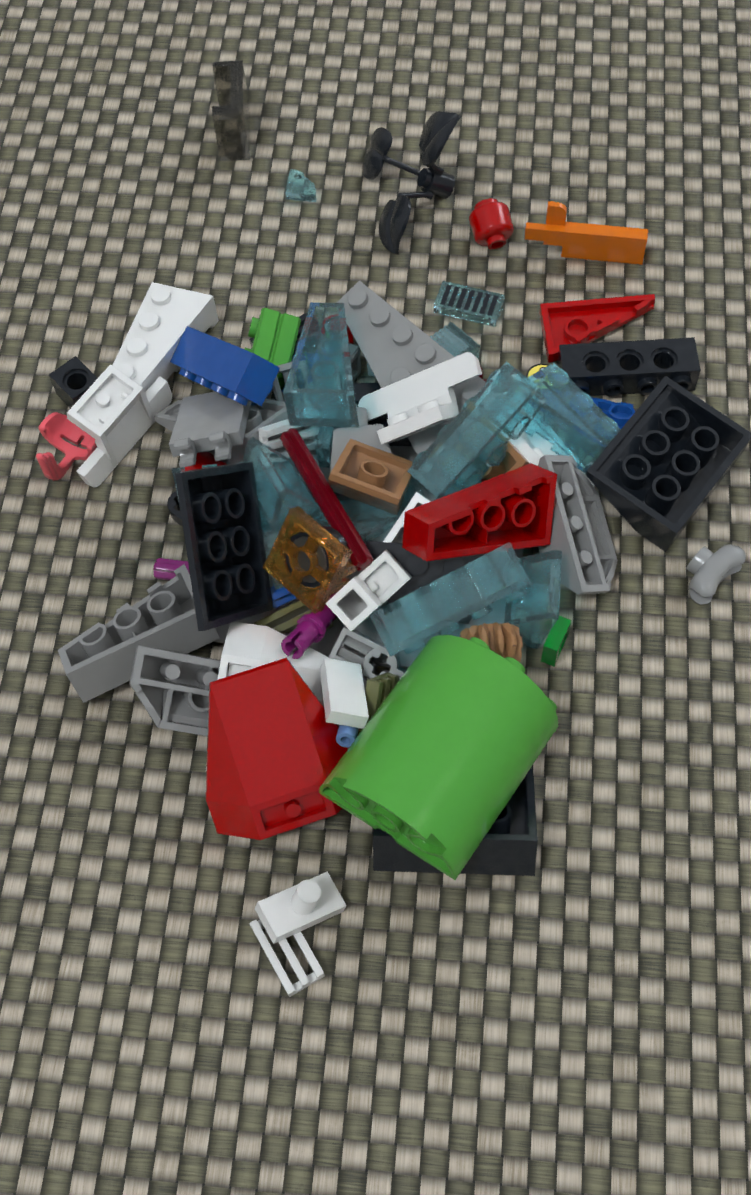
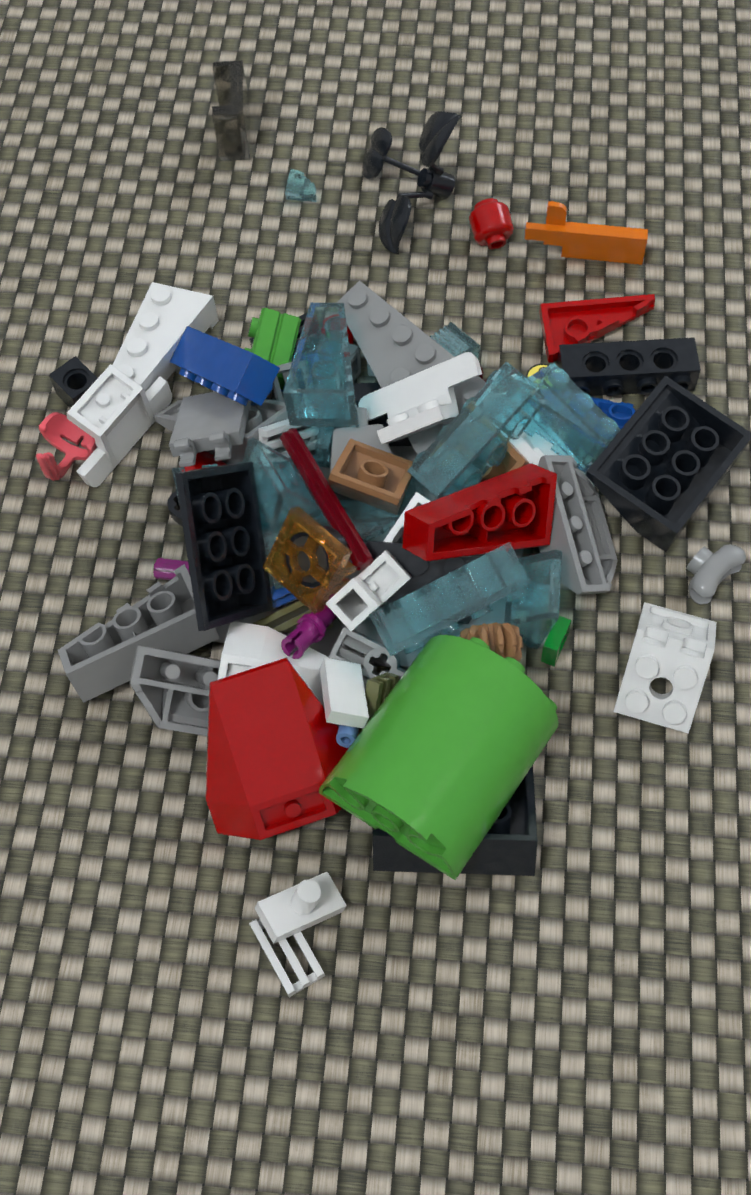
clear light blue tile [434,281,505,327] -> none
none -> white bracket [613,602,717,734]

